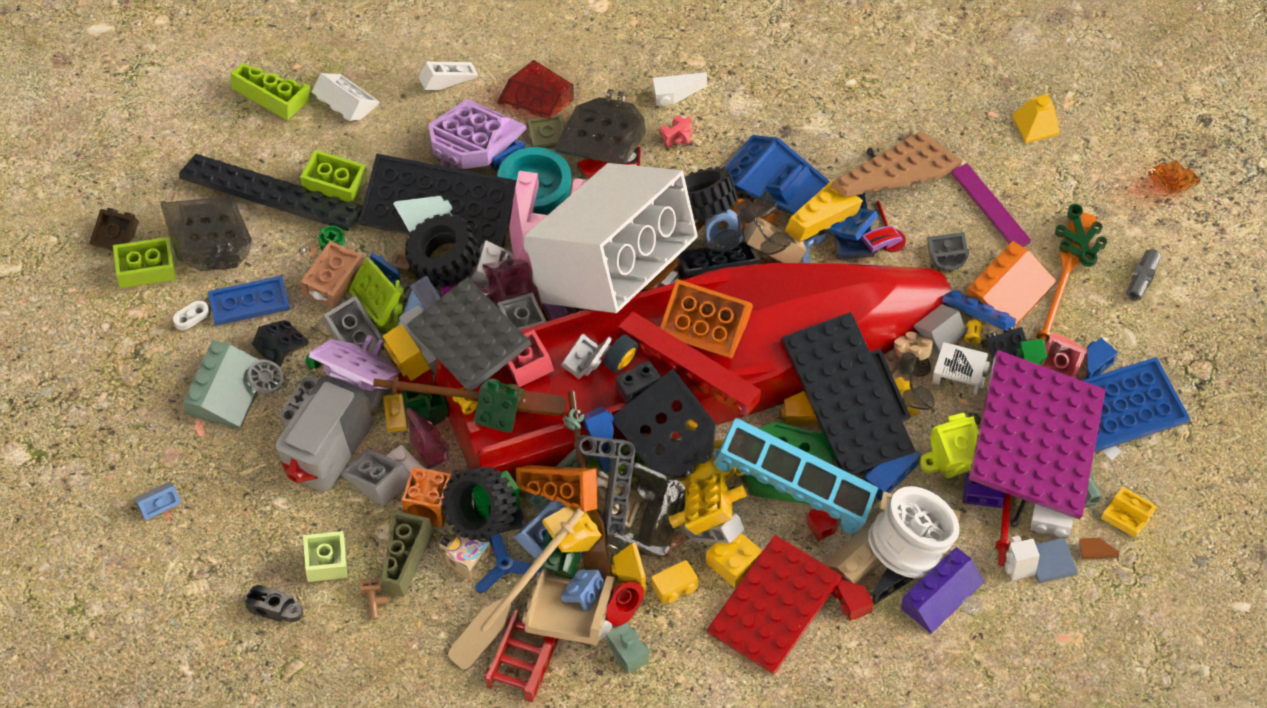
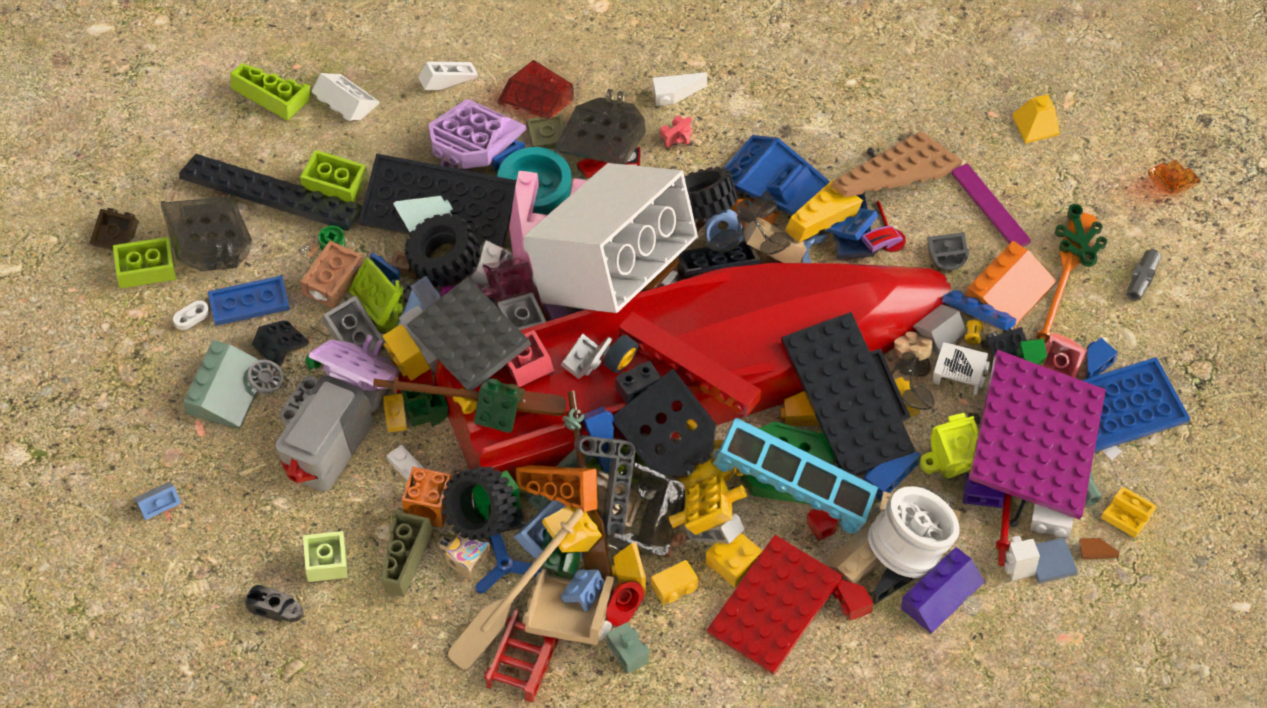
light grey slope [341,448,409,505] -> none
medium nougat arm [359,576,389,620] -> none
clear pink slope [406,408,450,469] -> none
orange slope [660,279,753,359] -> none

